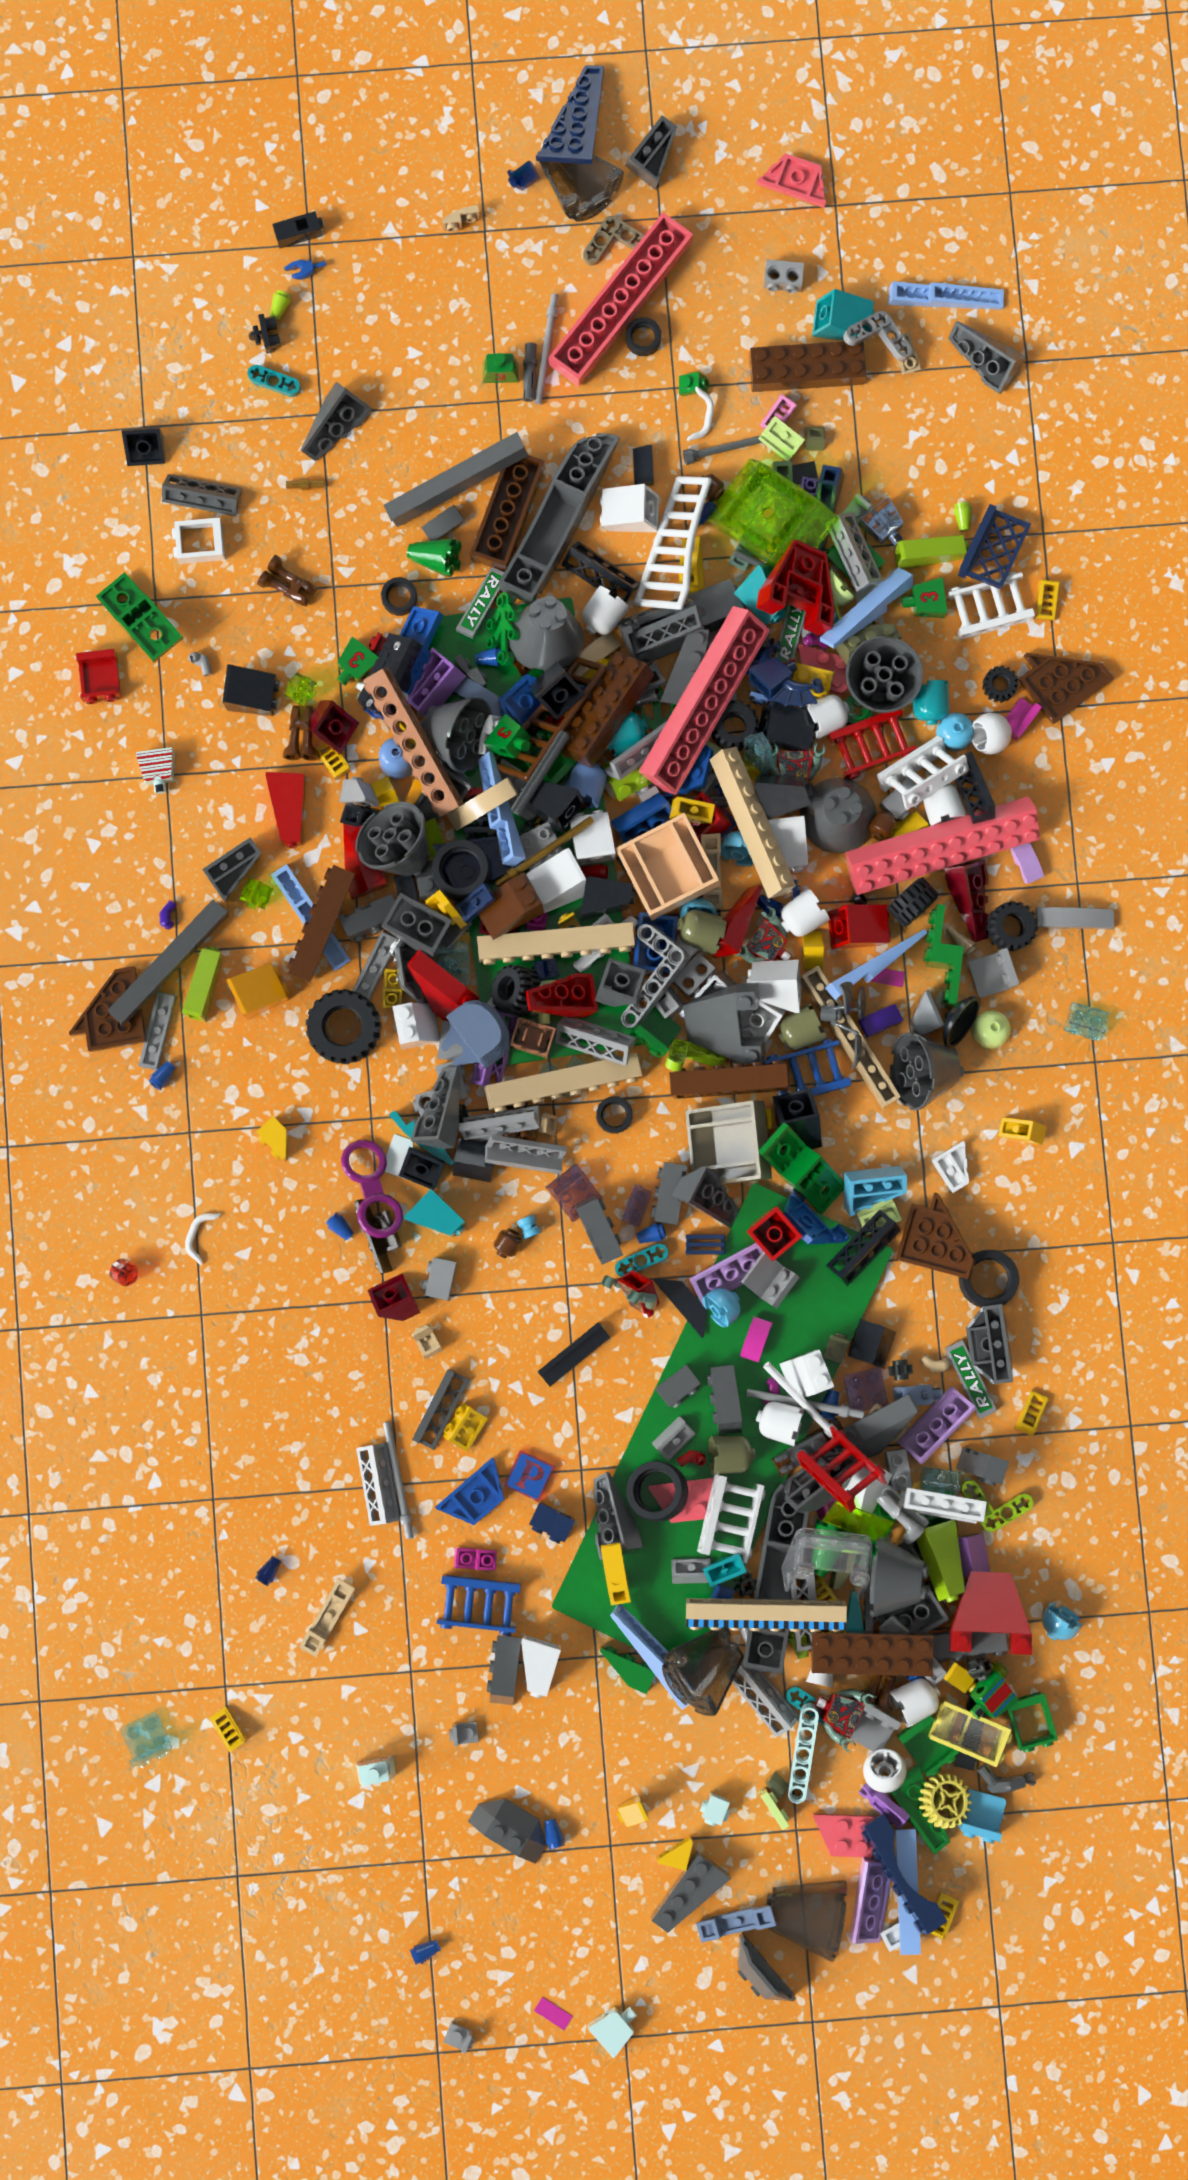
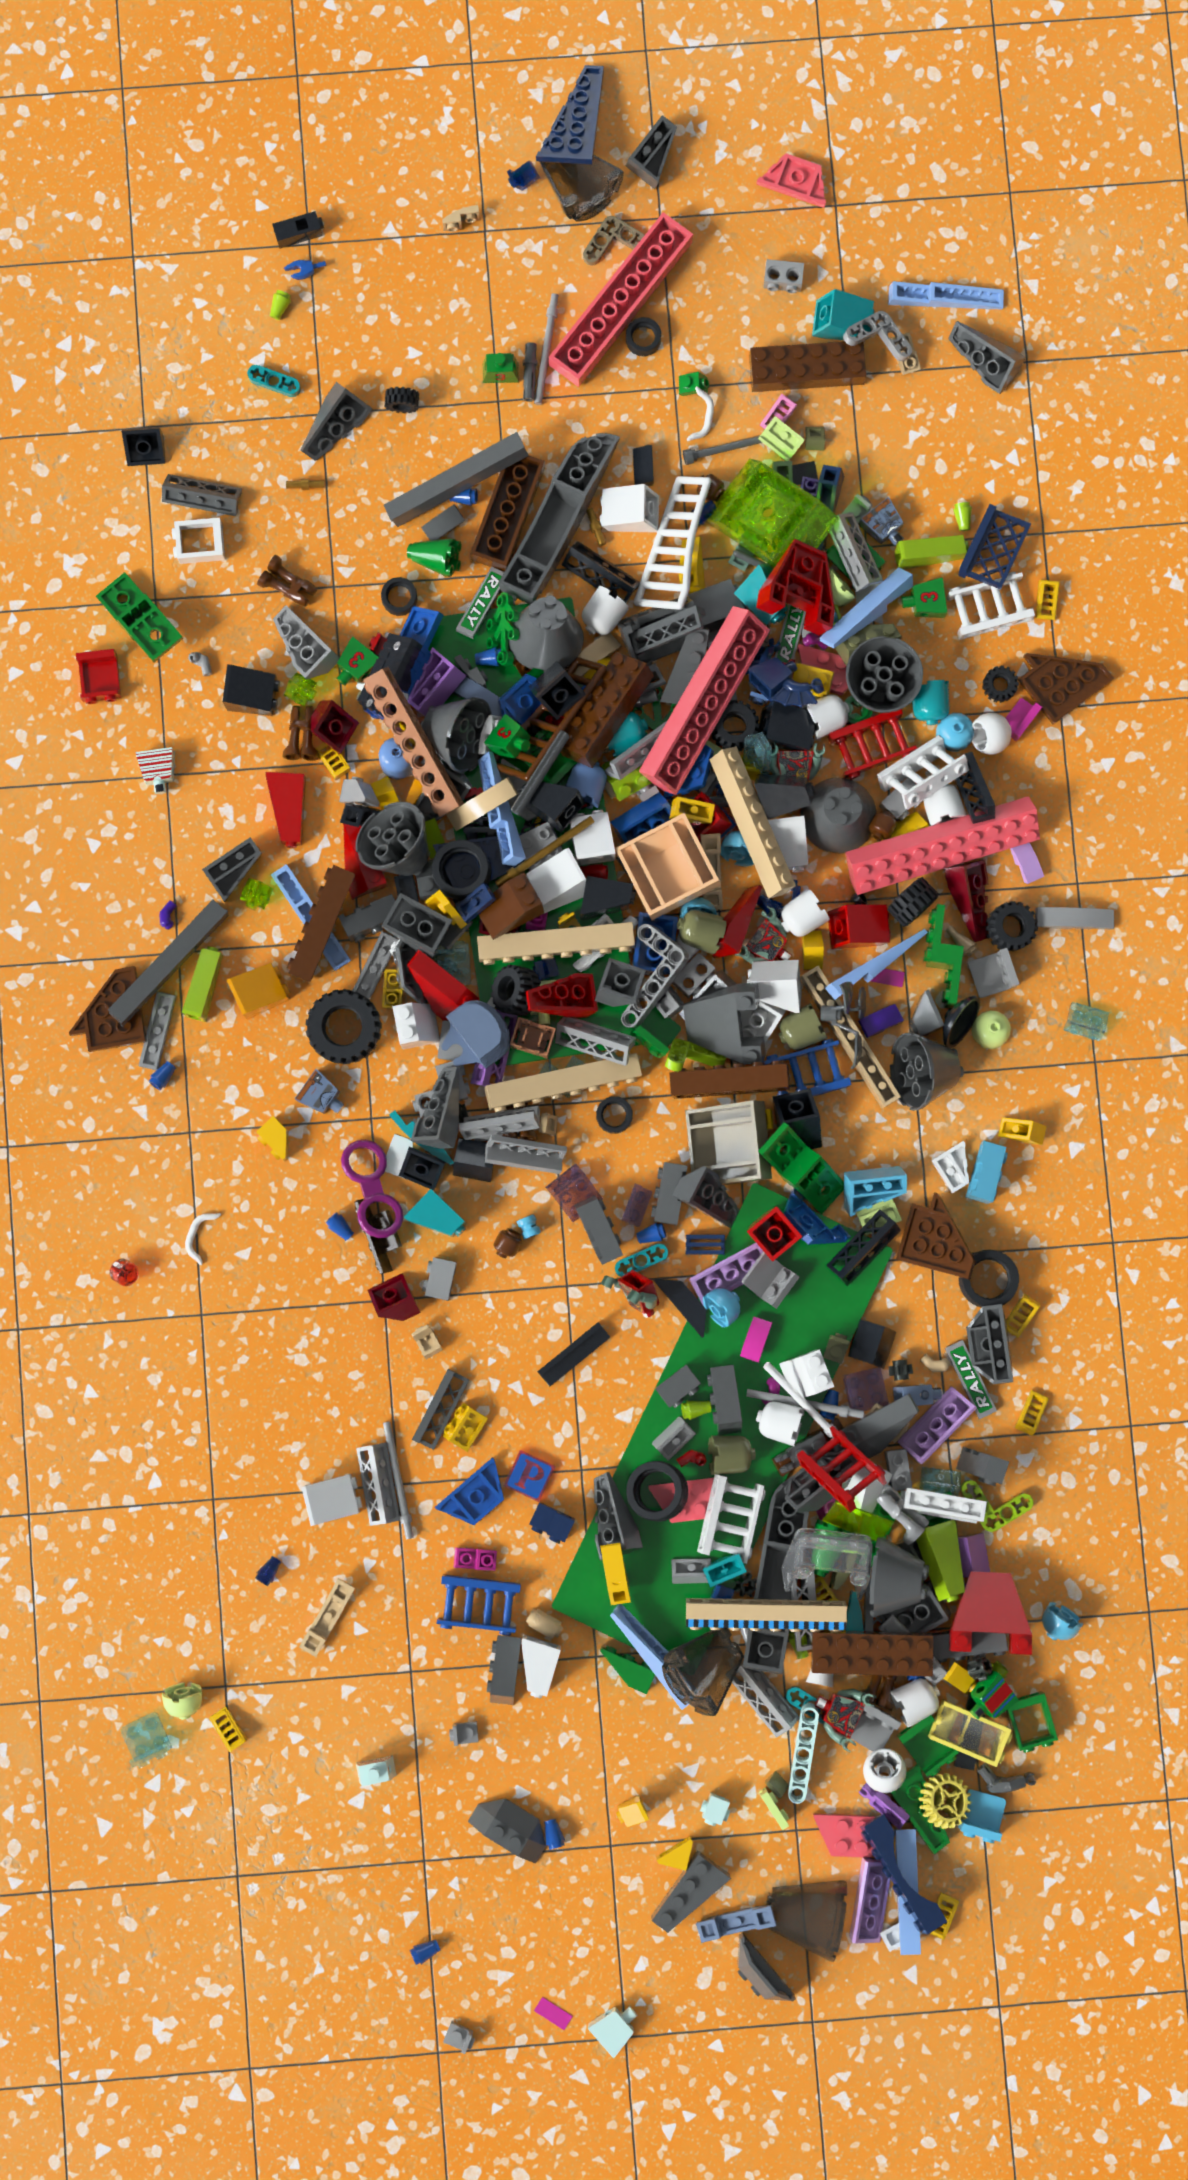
black hips [248,314,281,354] -> none
none -> yellowish green cylinder [162,1683,202,1720]
none -> light grey wedge [273,605,340,679]
none -> sand blue torso [295,1069,344,1114]
none -> white slope [301,1474,363,1526]
none -> black tyre [384,387,419,413]
none -> blue cone [449,487,478,506]
none -> tan head [526,1608,563,1639]
none -> pearl gold bar [586,508,606,546]
none -> lime cone [681,1401,711,1420]
none -> medium azure wedge [965,1141,1008,1204]
none -> yellow slope [1006,1294,1040,1338]

